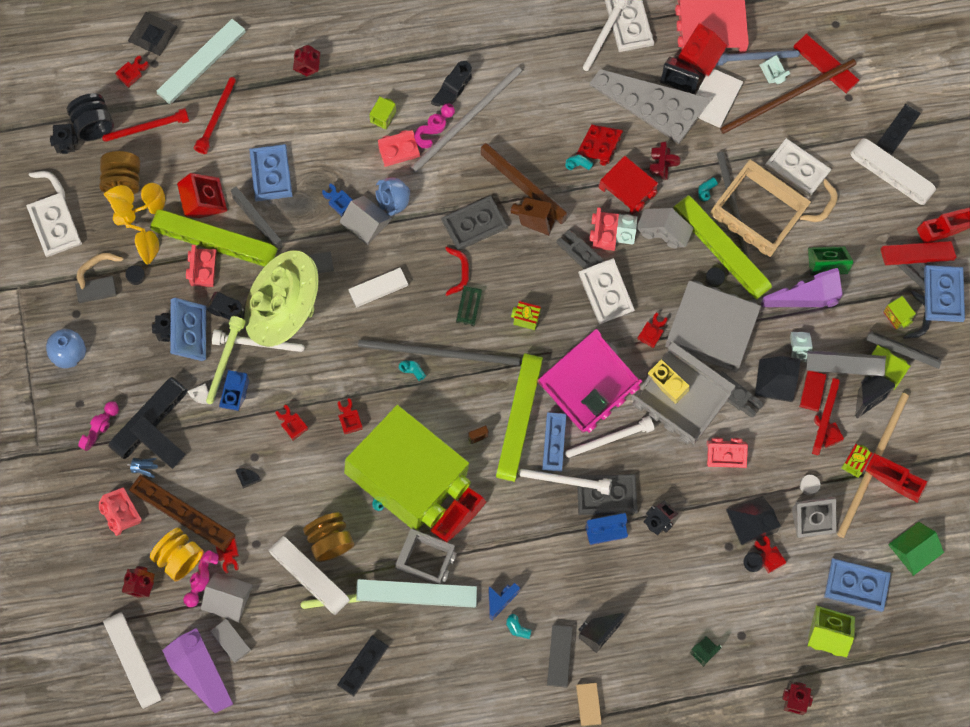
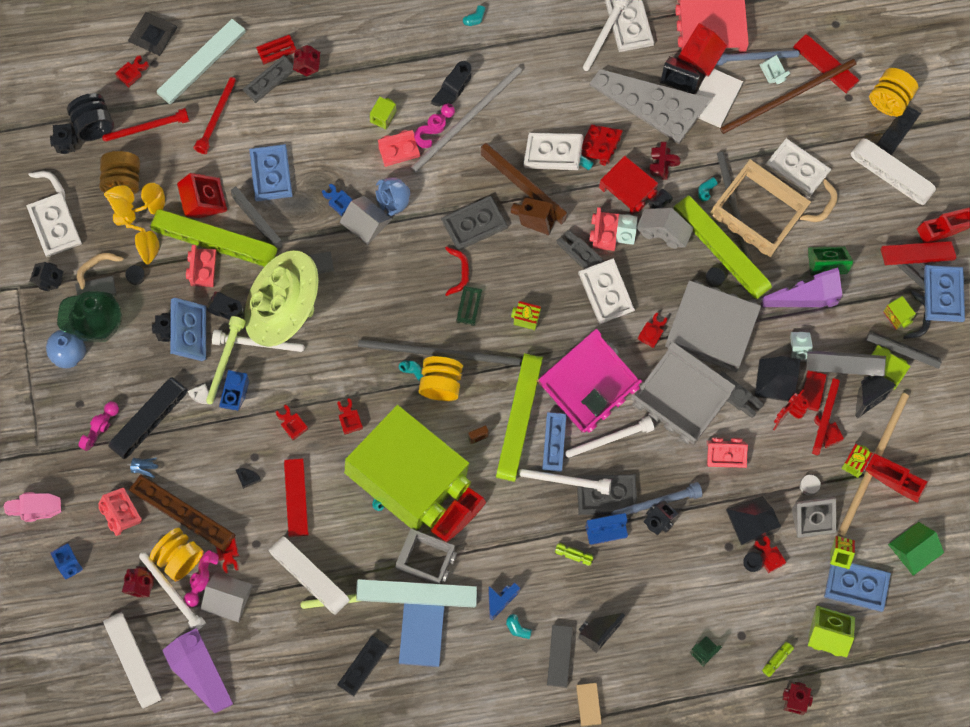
black tile [128,415,186,469] -> none
light grey tile [210,619,251,663] -> none
pearl gold wheel [303,512,354,562] -> none
white tile [348,268,408,308] -> none
light yellow slope [648,360,689,404] -> none
none -> bright pink hinge [3,492,61,522]
none -> black brick [30,262,64,291]
none -> blue bracket [51,543,83,579]
none -> clear green piece [57,291,122,342]
none -> white piece [139,552,206,630]
none -> dark grey tile [243,55,295,103]
none -> red tile [256,35,296,65]
none -> red tile [284,458,309,537]
none -> medium blue tile [399,604,444,667]
none -> yellow wheel [419,356,463,401]
none -> teal arm [463,5,486,26]
none -> white tile [523,133,583,170]
none -> lime axle [555,543,594,566]
none -> sand blue piece [611,482,702,516]
none -> black bush [648,189,673,209]
none -> lime axle [762,642,794,677]
none -> red hinge [773,389,810,431]
none -> lime brick [830,536,855,569]
none -> yellow wheel [869,68,918,117]

